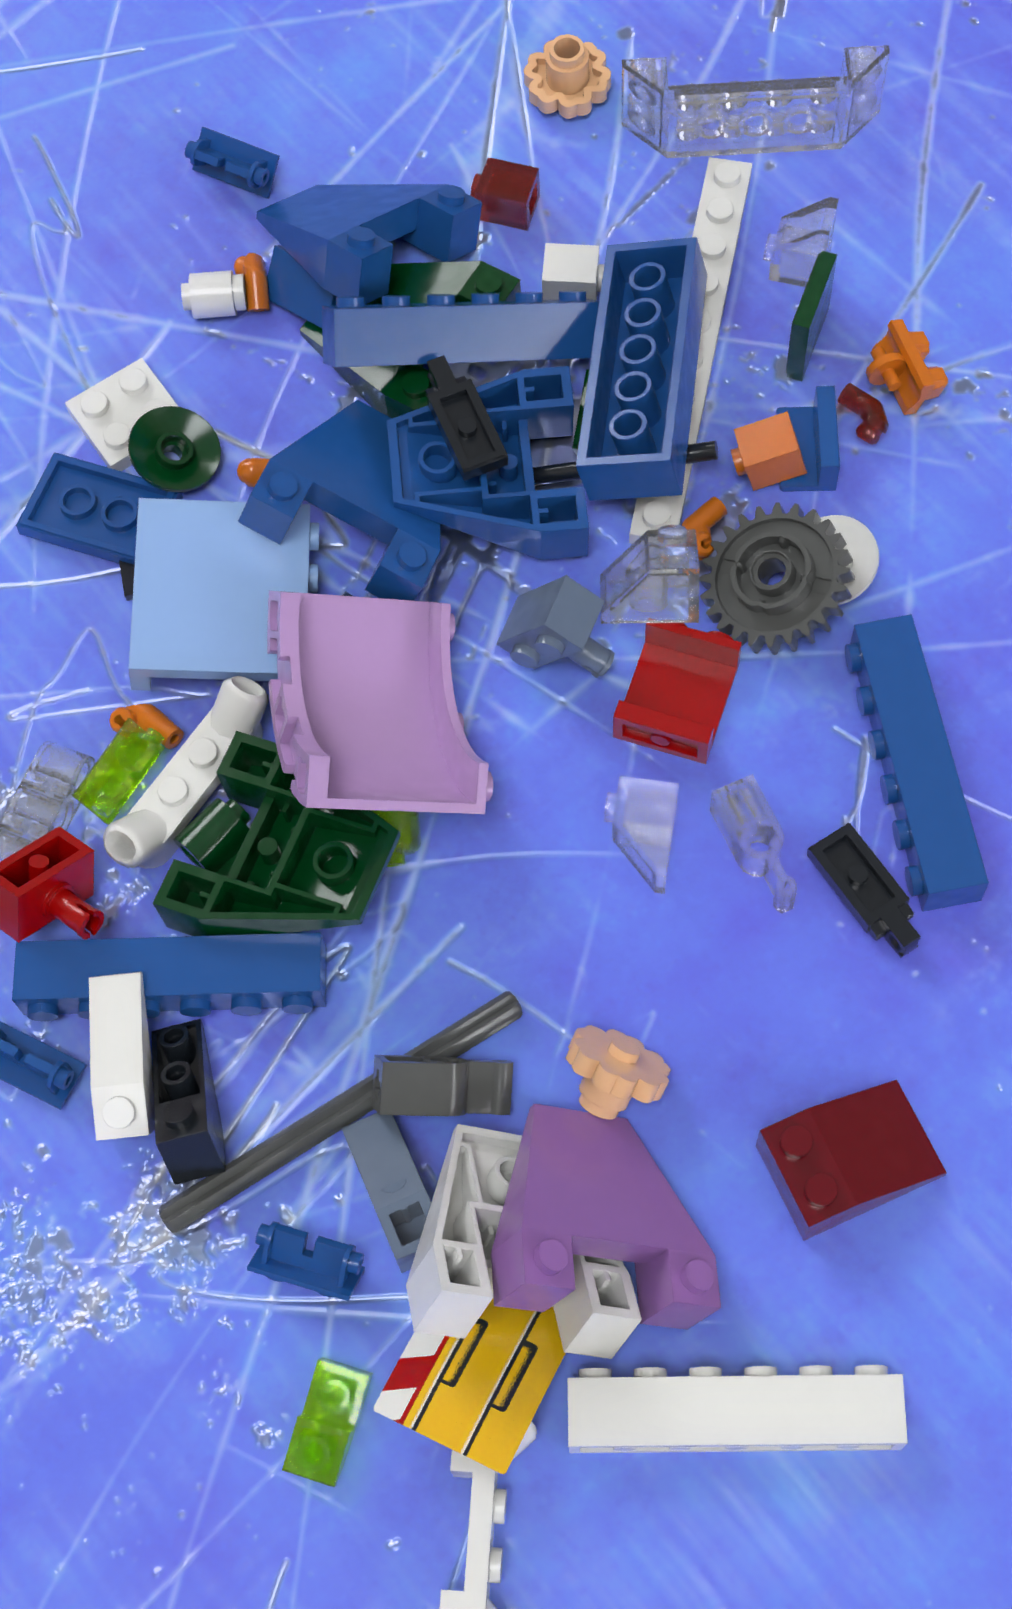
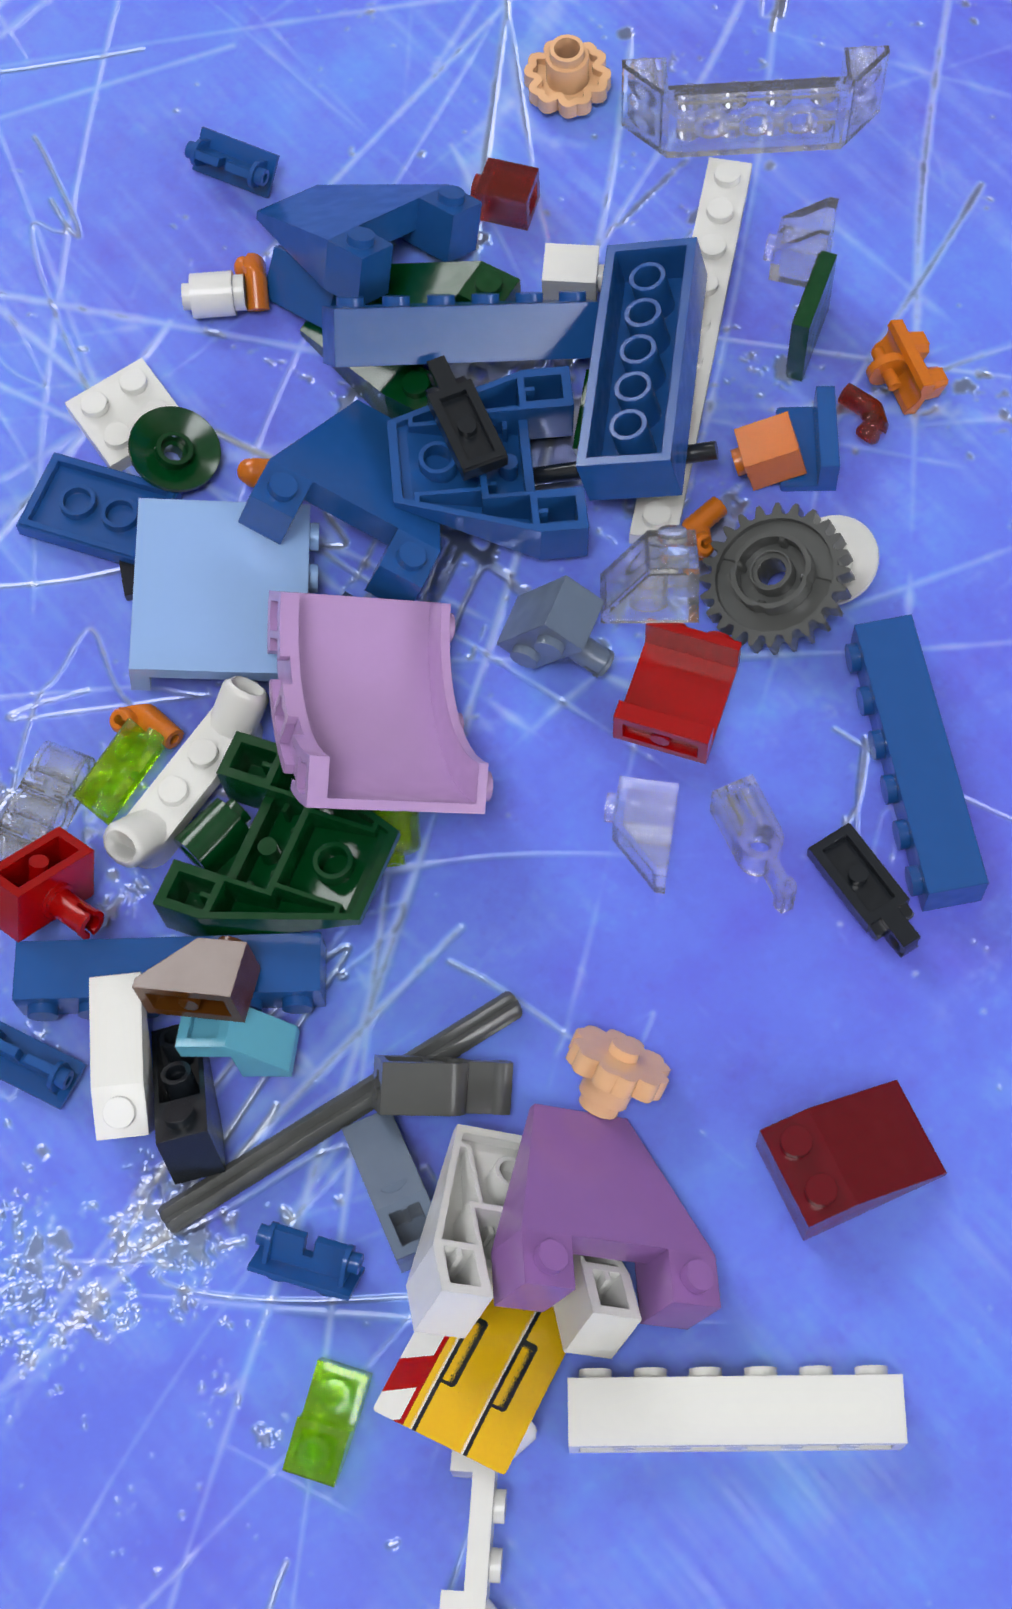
none -> slope [132,936,261,1023]
none -> medium azure slope [175,1007,300,1077]

